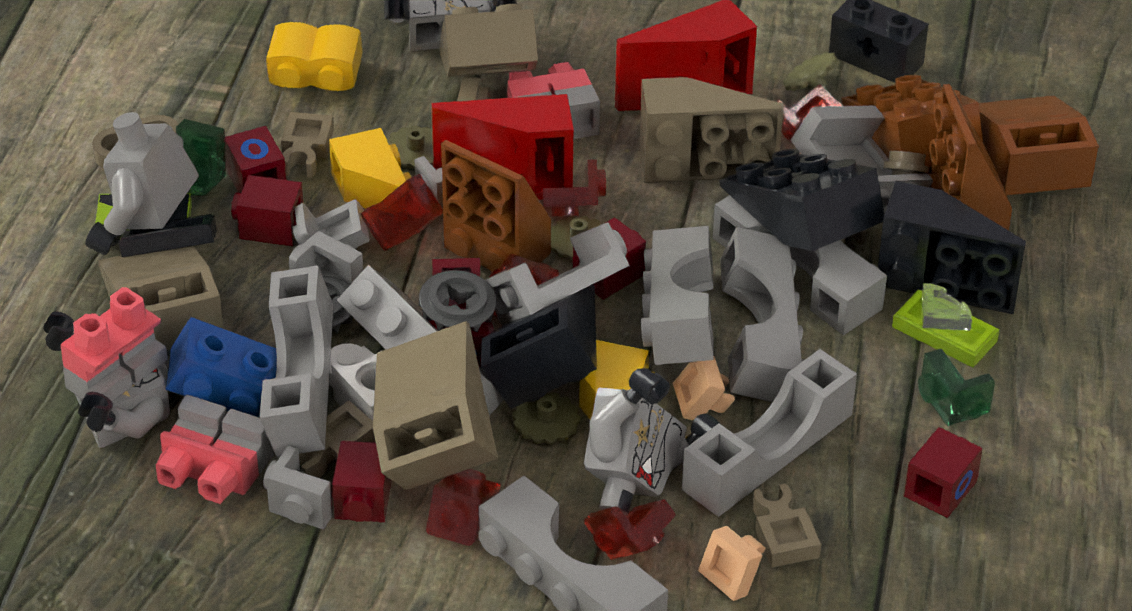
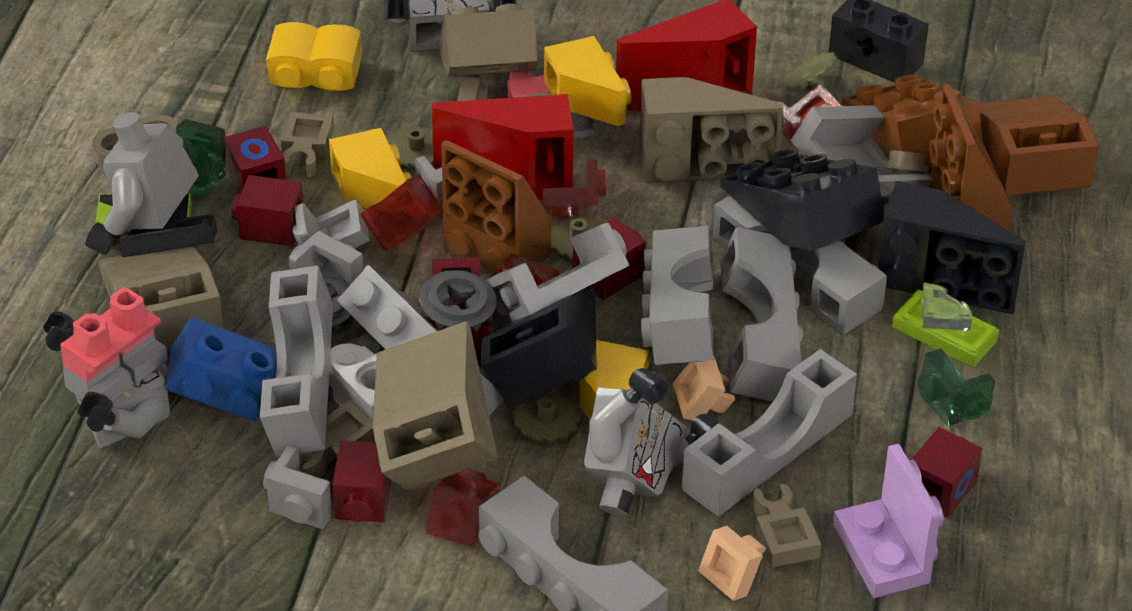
coral hips [156,395,274,504] -> none
clear red bracket [584,499,676,560] -> none
none -> yellow slope [544,36,631,126]
none -> lavender bracket [833,444,943,598]

